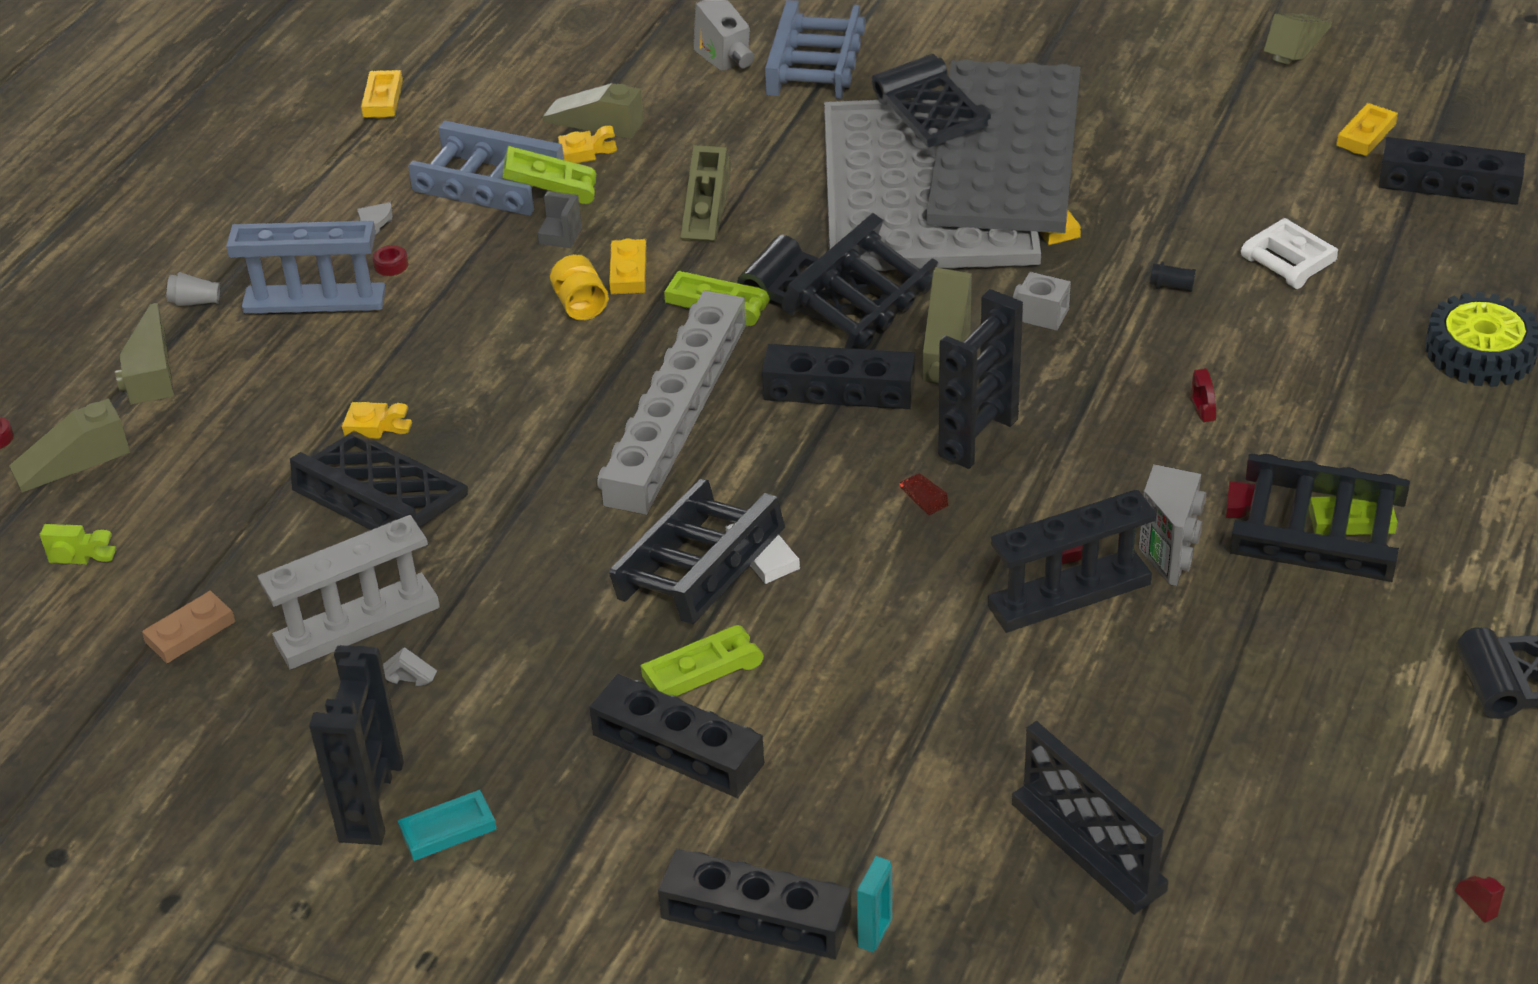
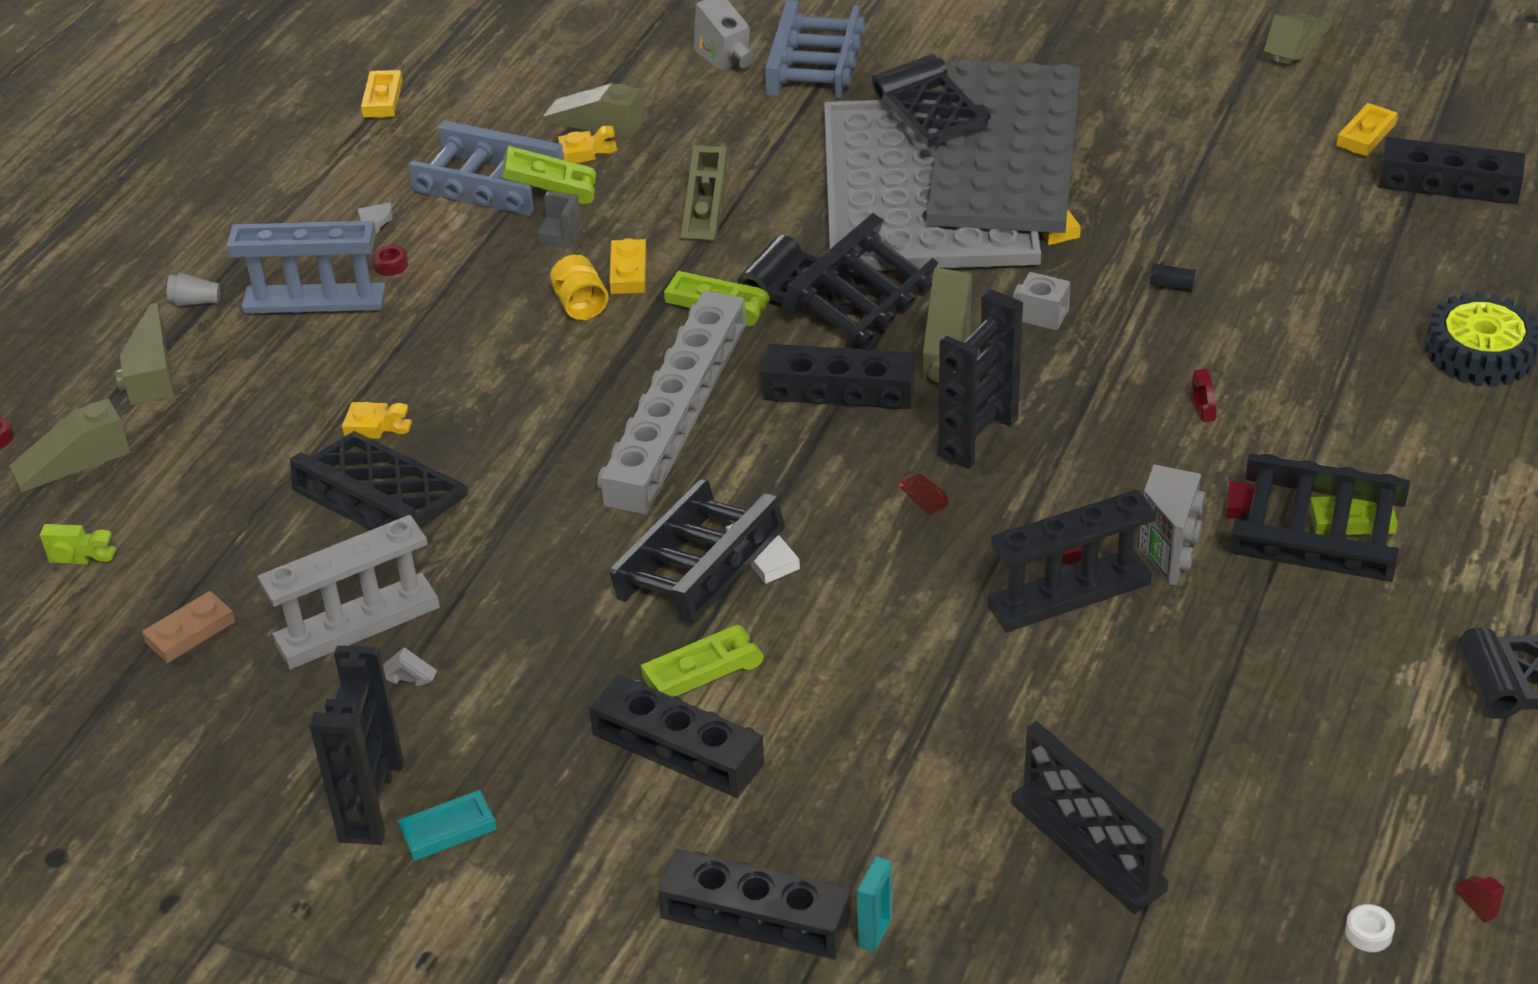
white plate [1241,218,1338,289] -> none
none -> white tile [1345,904,1395,952]

